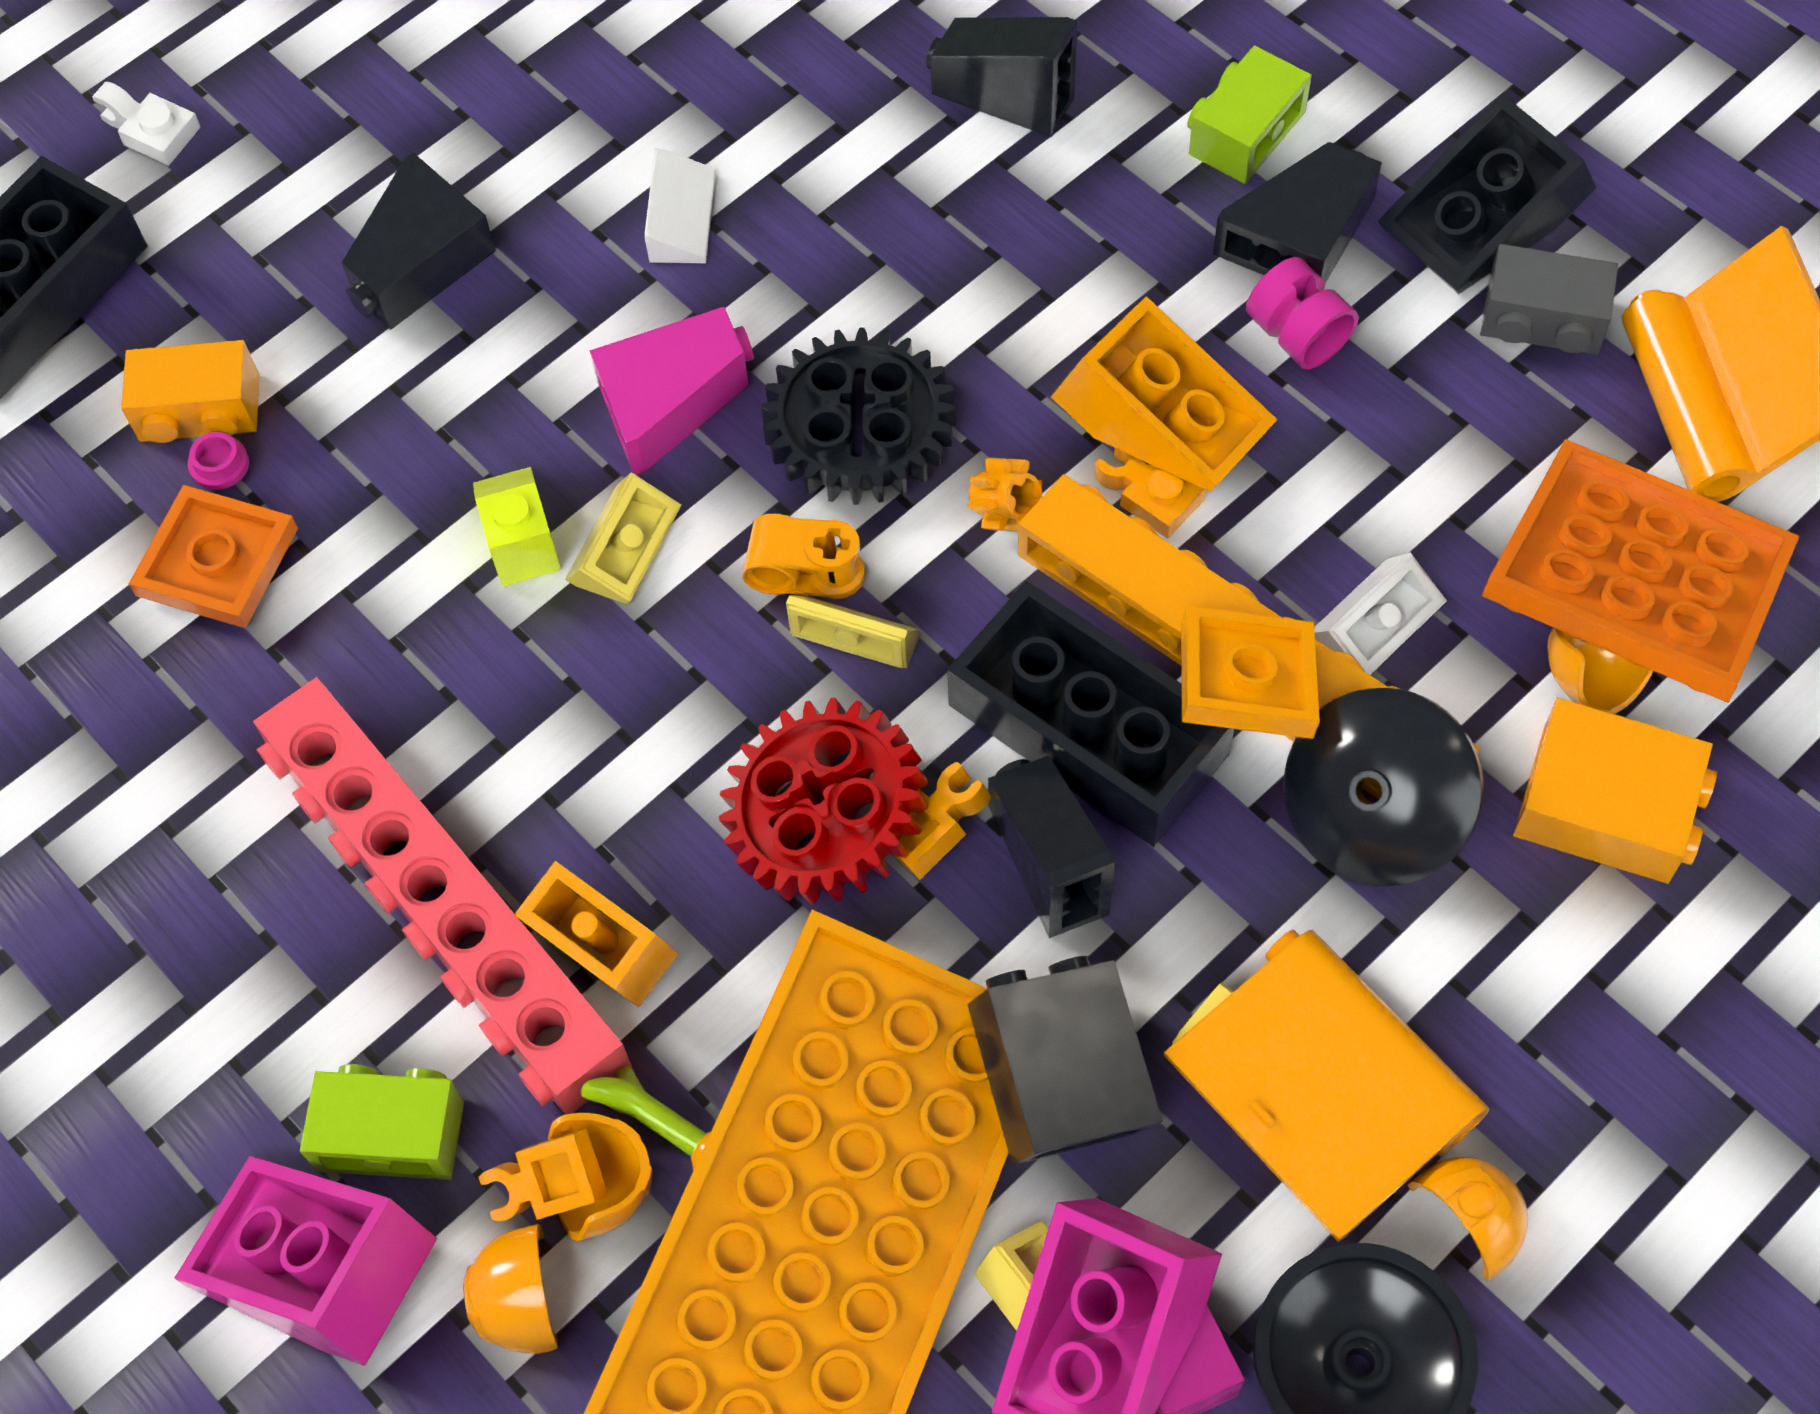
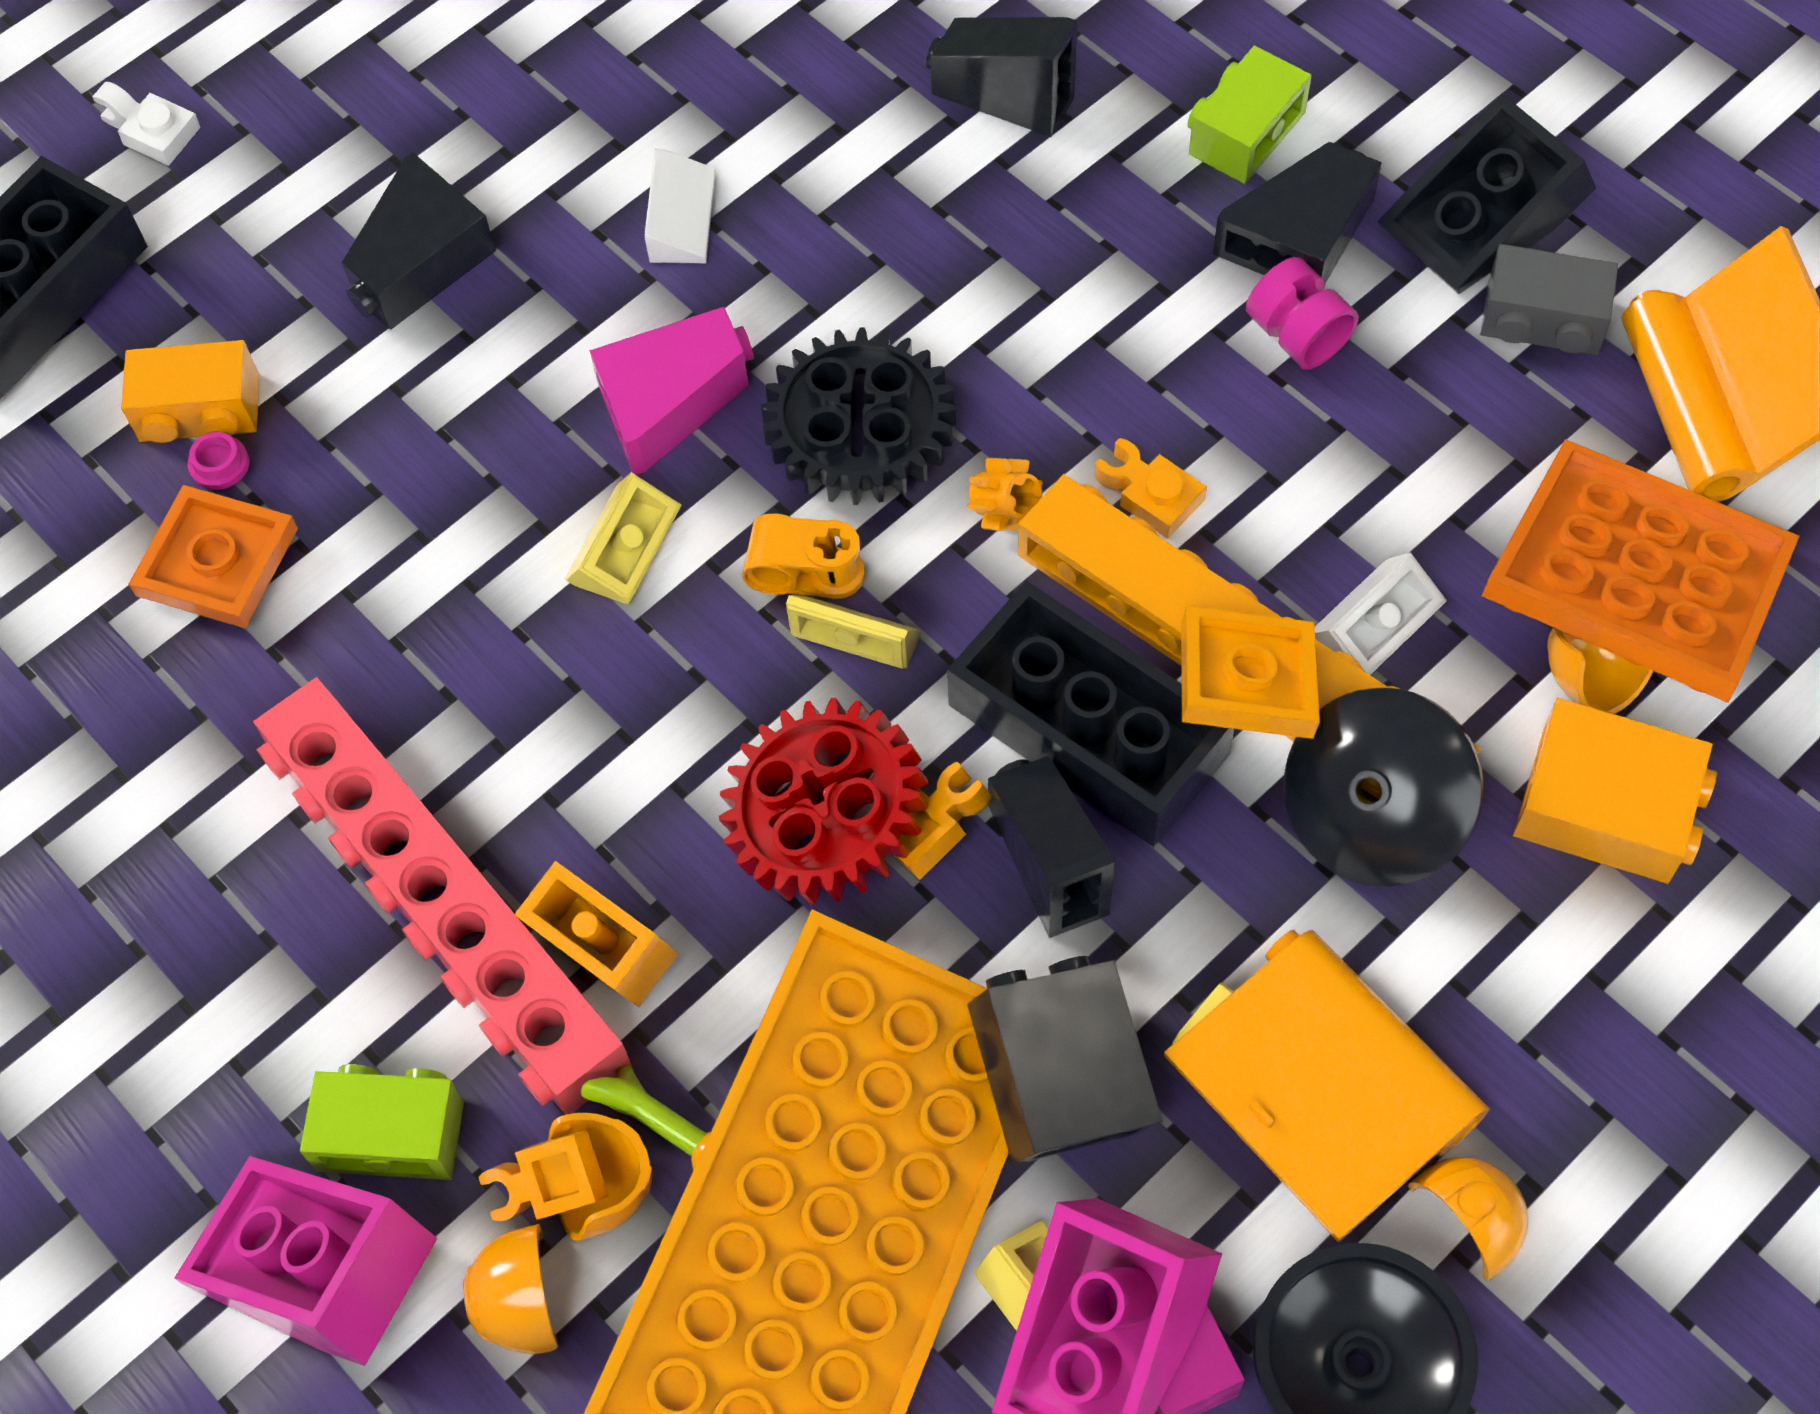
neon yellow slope [473,467,561,587] -> none
light orange slope [1051,296,1278,492] -> none

